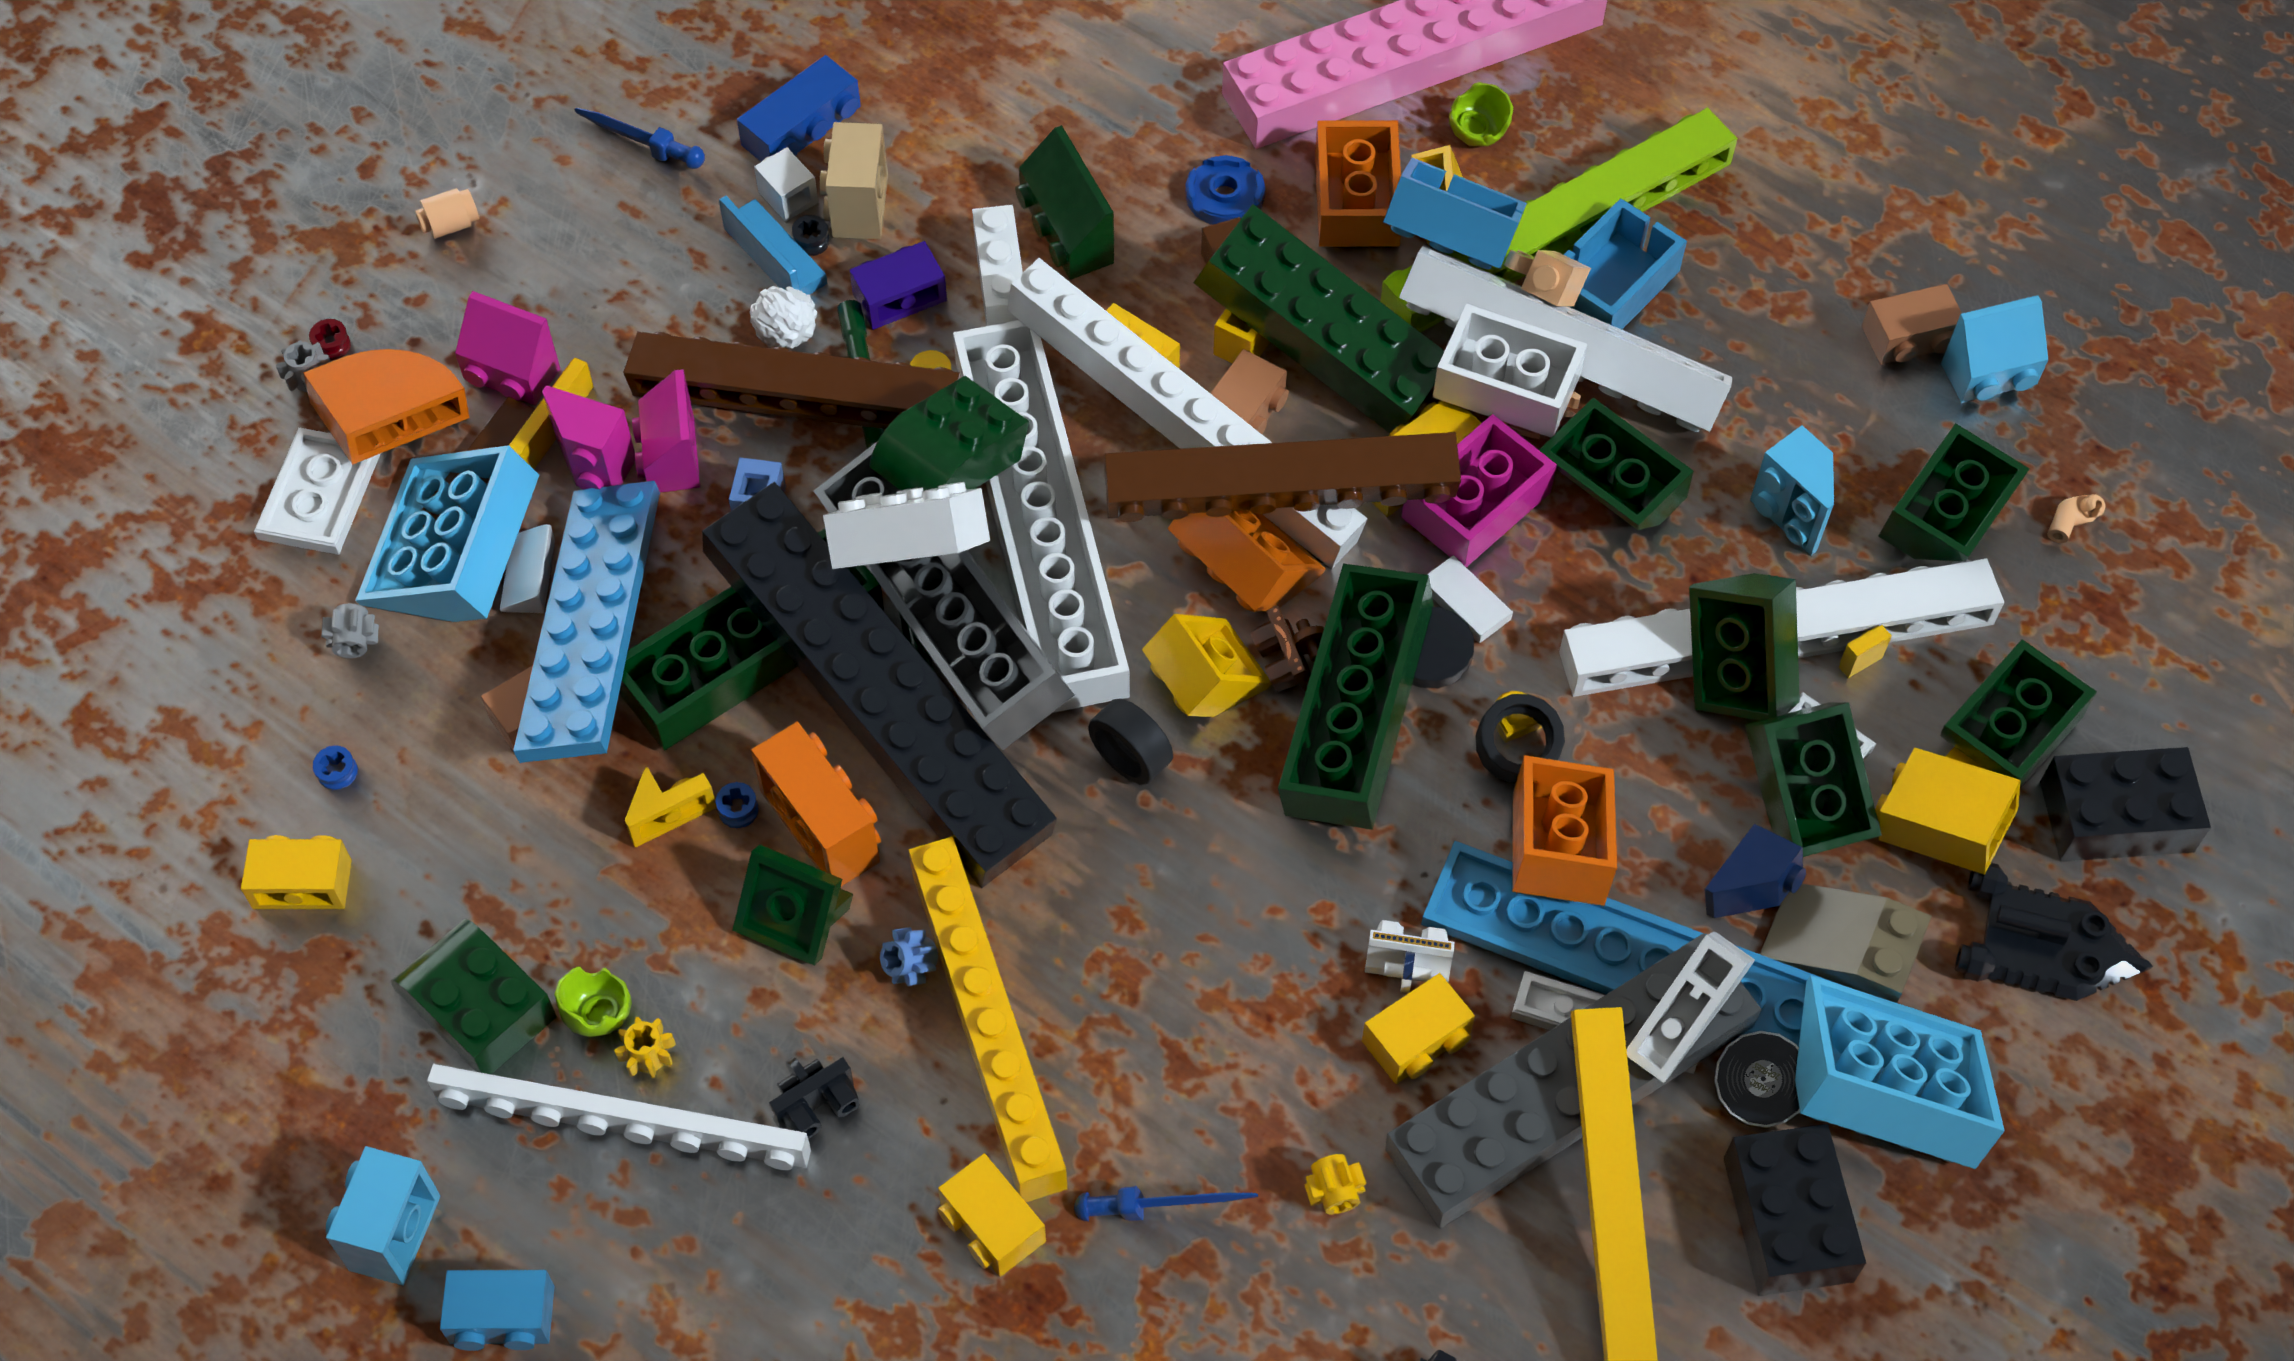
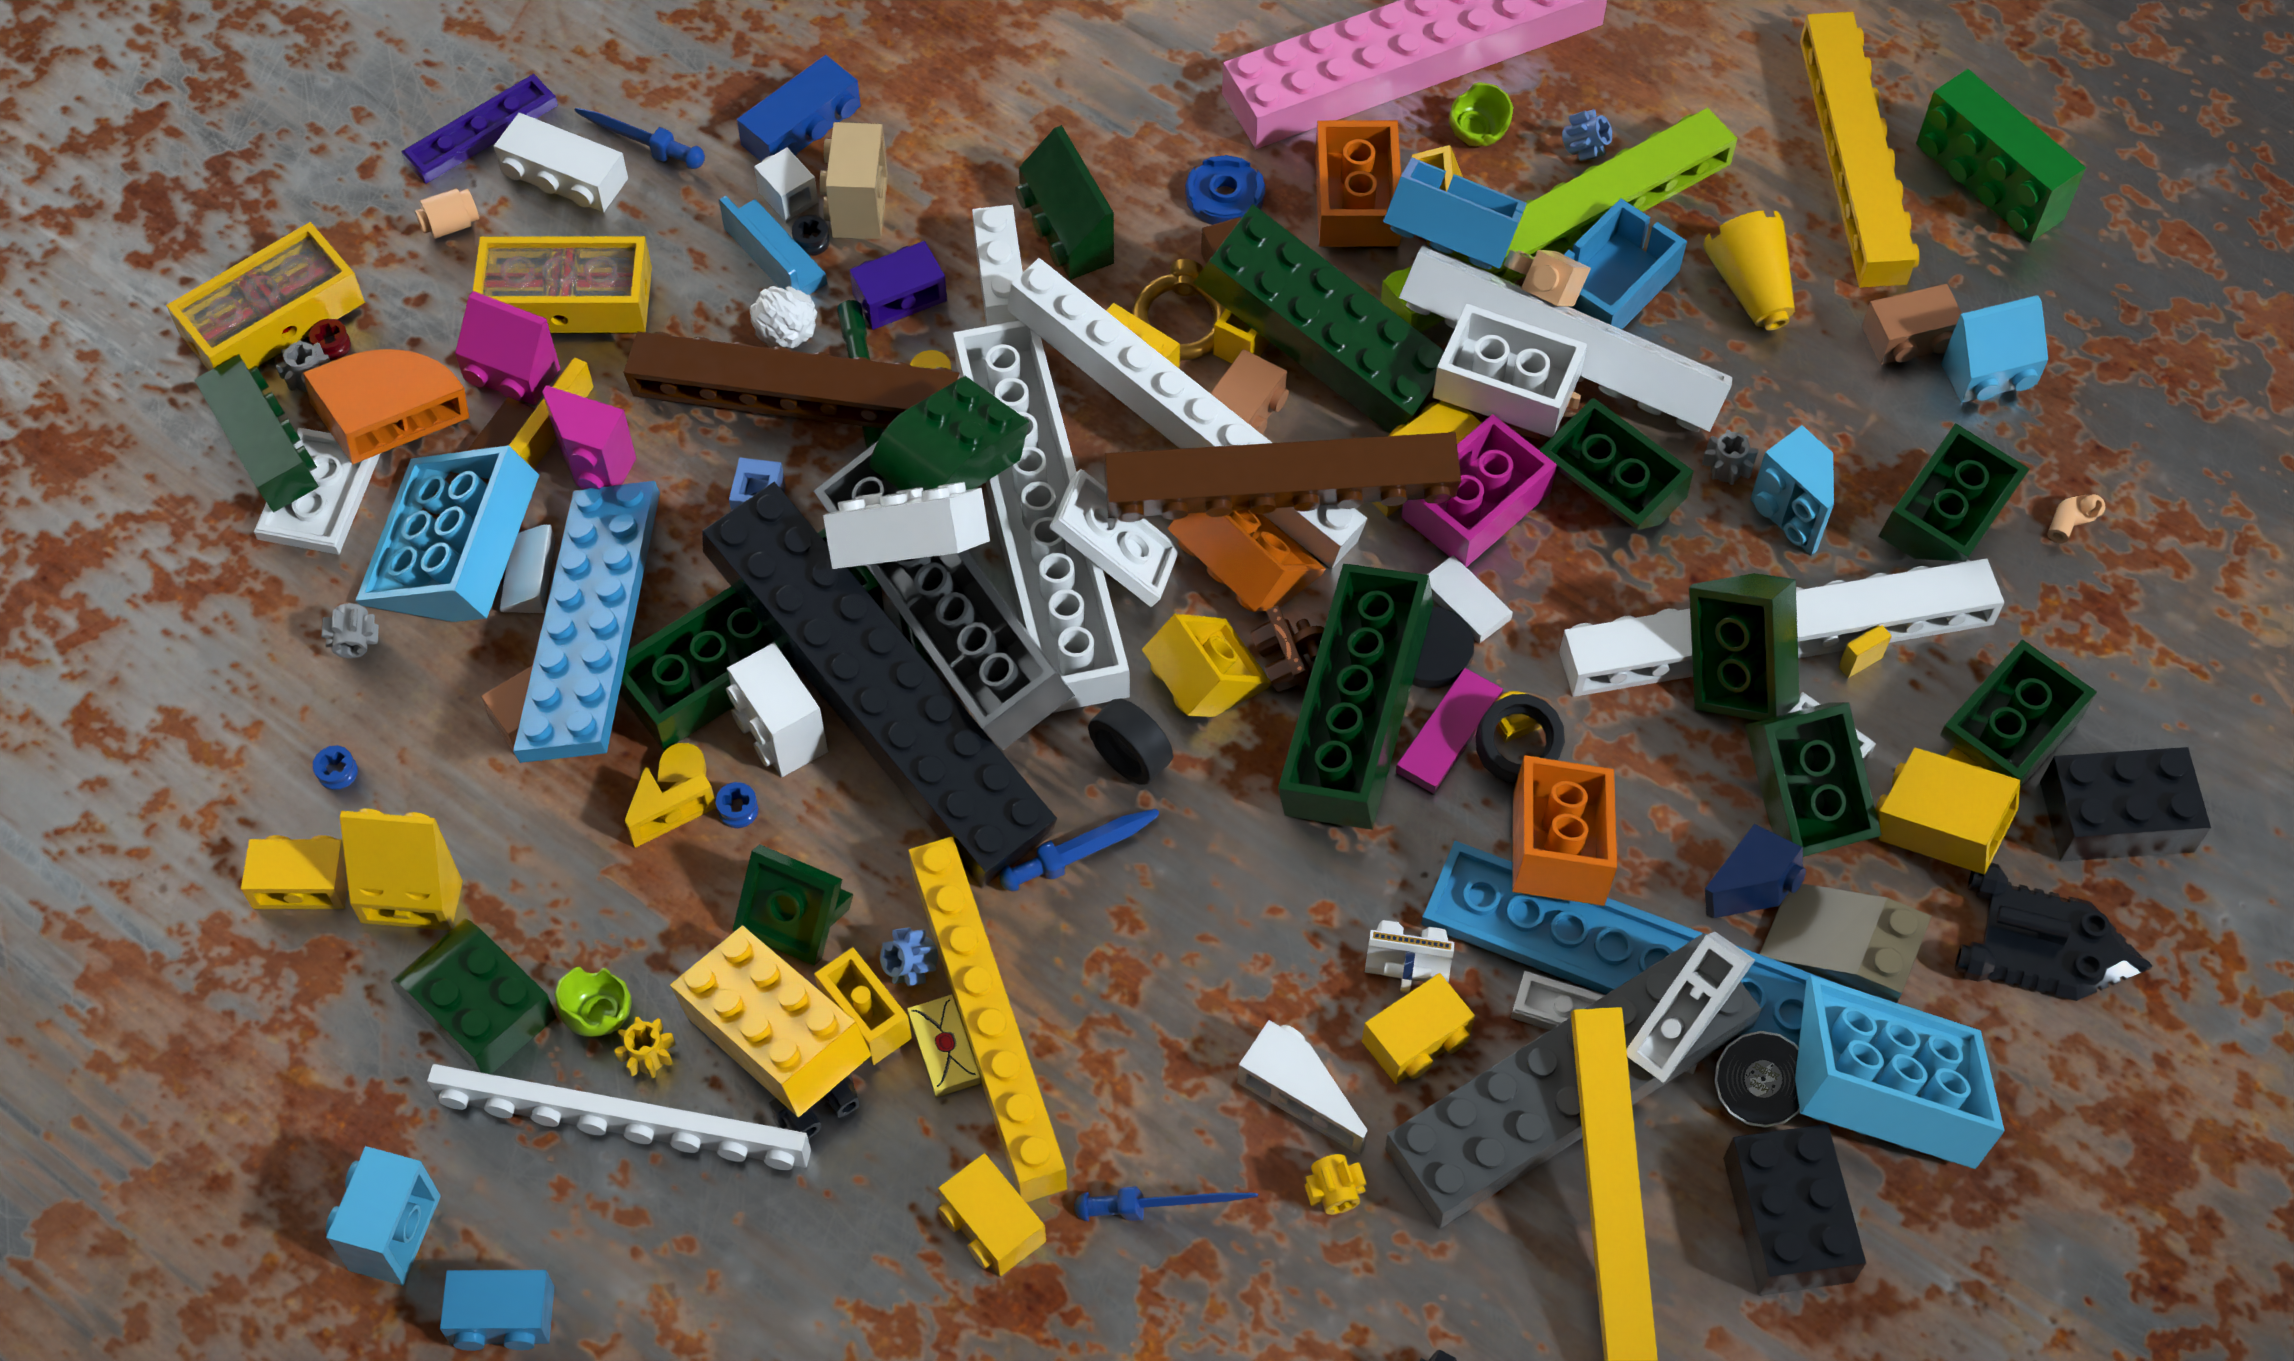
dark pink slope [632,369,701,492] -> none
orange brick [751,721,881,887] -> none
none -> brick [166,222,365,371]
none -> dark green brick [194,355,319,513]
none -> yellow slope [340,808,463,931]
none -> dark purple tile [401,74,558,184]
none -> brick [473,236,652,333]
none -> white brick [494,113,628,213]
none -> yellow tile [657,743,707,789]
none -> yellow brick [670,925,871,1118]
none -> white brick [726,642,828,778]
none -> yellow brick [814,947,912,1066]
none -> light yellow tile [907,994,981,1098]
none -> blue sword [999,809,1159,892]
none -> white tile [1049,469,1180,607]
none -> pearl gold piece [1132,259,1226,361]
none -> white slope [1237,1020,1368,1156]
none -> dark pink tile [1396,668,1503,794]
none -> medium blue gear [1562,109,1612,161]
none -> light grey gear [1702,430,1758,485]
none -> yellow cone [1703,210,1795,331]
none -> yellow brick [1800,12,1919,288]
none -> green brick [1916,69,2086,243]

